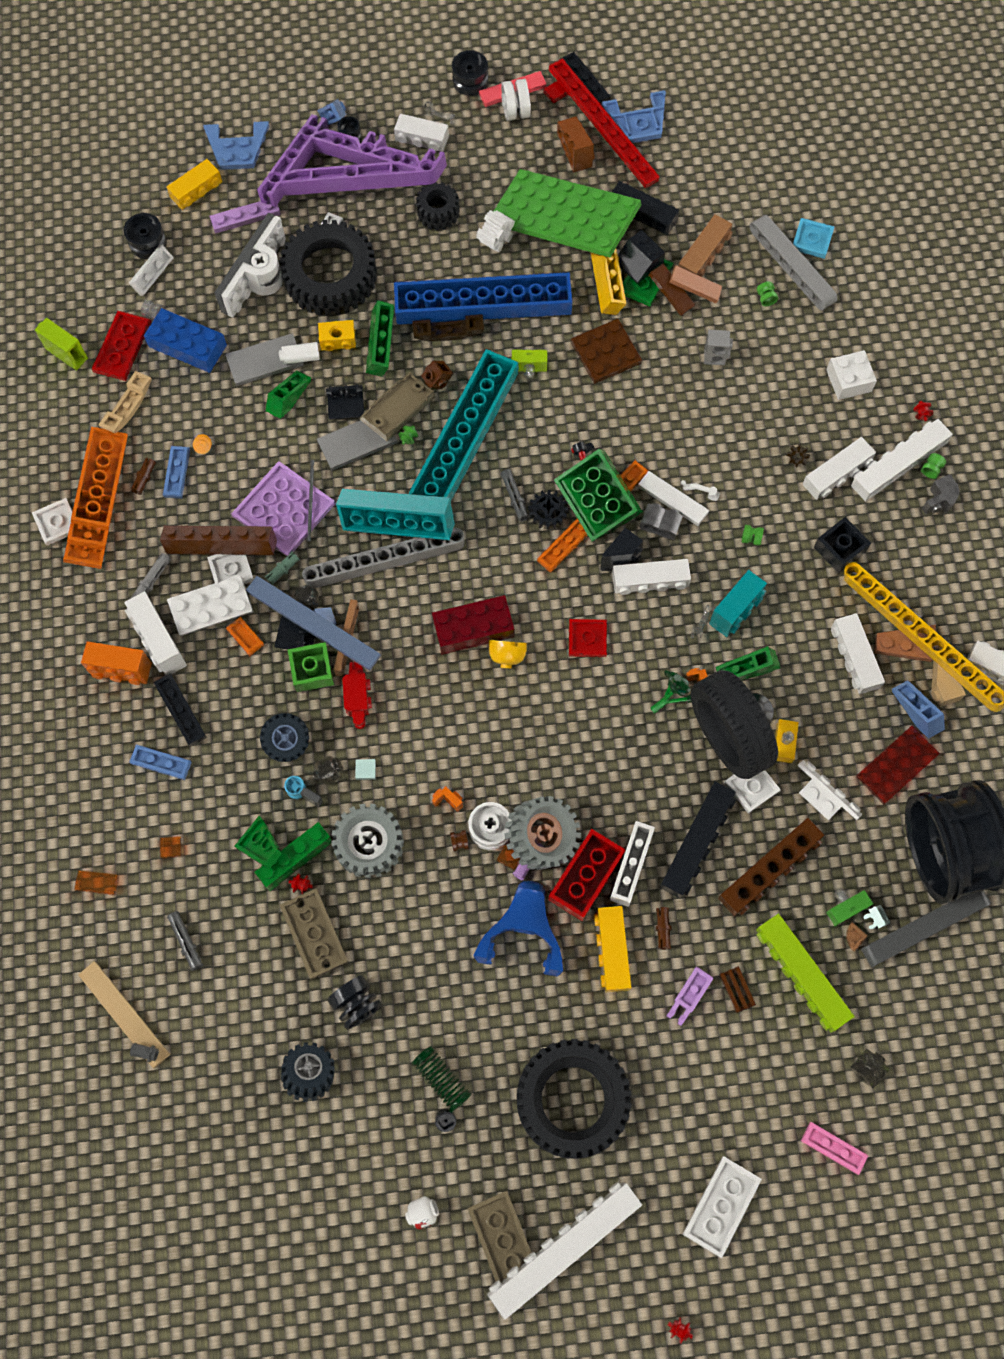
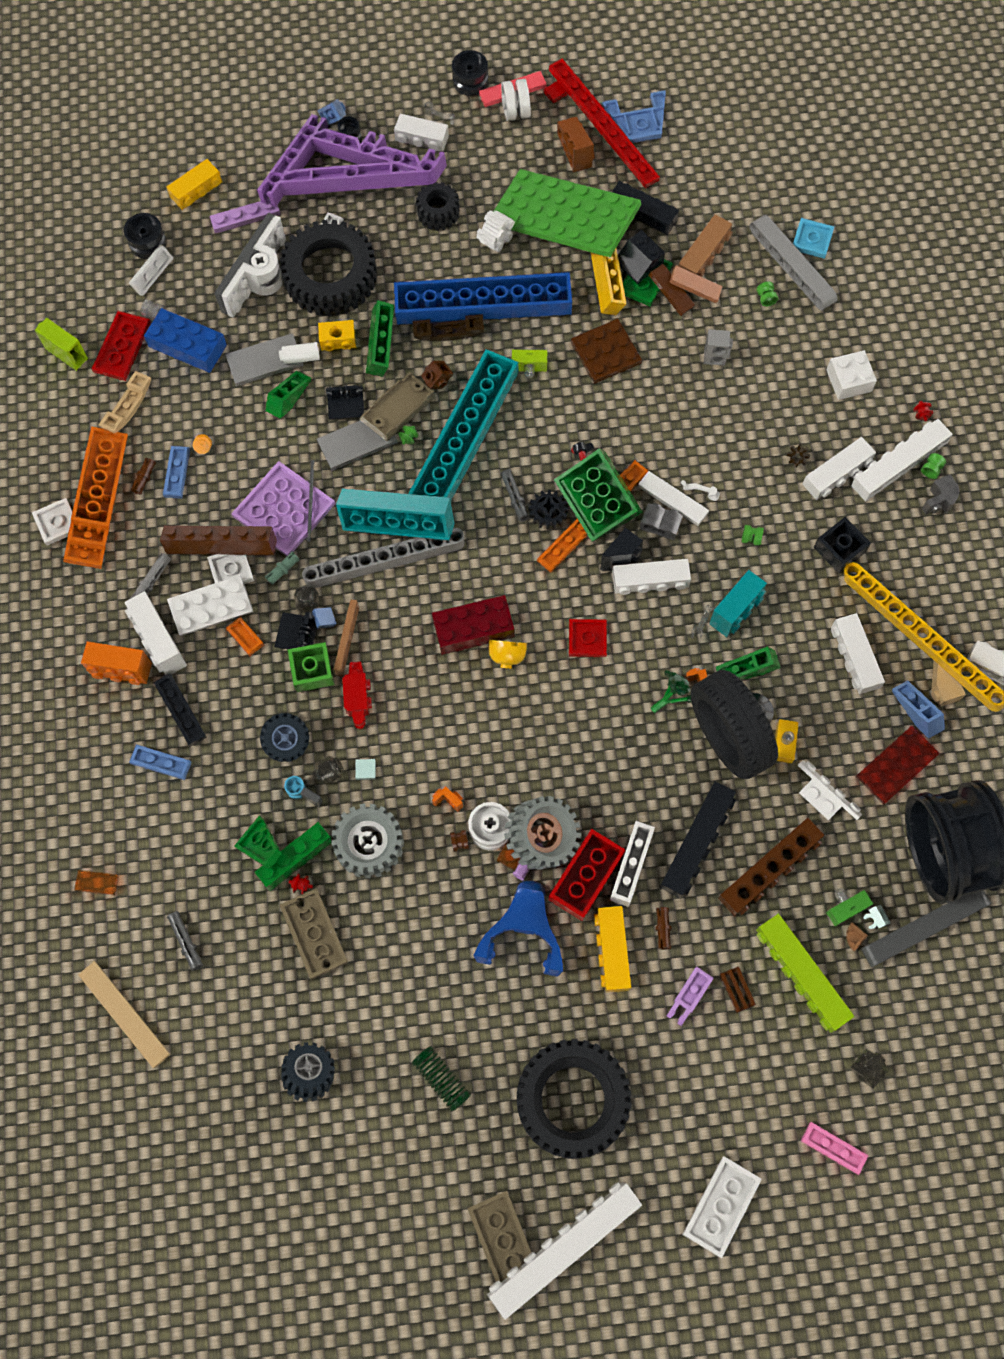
dark grey pin [130,1043,159,1062] -> none
clear orange tile [160,836,182,859] -> none
medium blue wing [204,121,270,170] -> none
sand blue tile [246,576,381,671] -> none
black wheel [327,975,382,1030] -> none
white head [405,1196,439,1230] -> none
black tile [435,1109,456,1132] -> none
black tile [560,52,611,105] -> none
red wheel [667,1317,693,1344] -> none
white plate [724,770,780,814] -> none
nougat wing [874,624,936,662] -> none

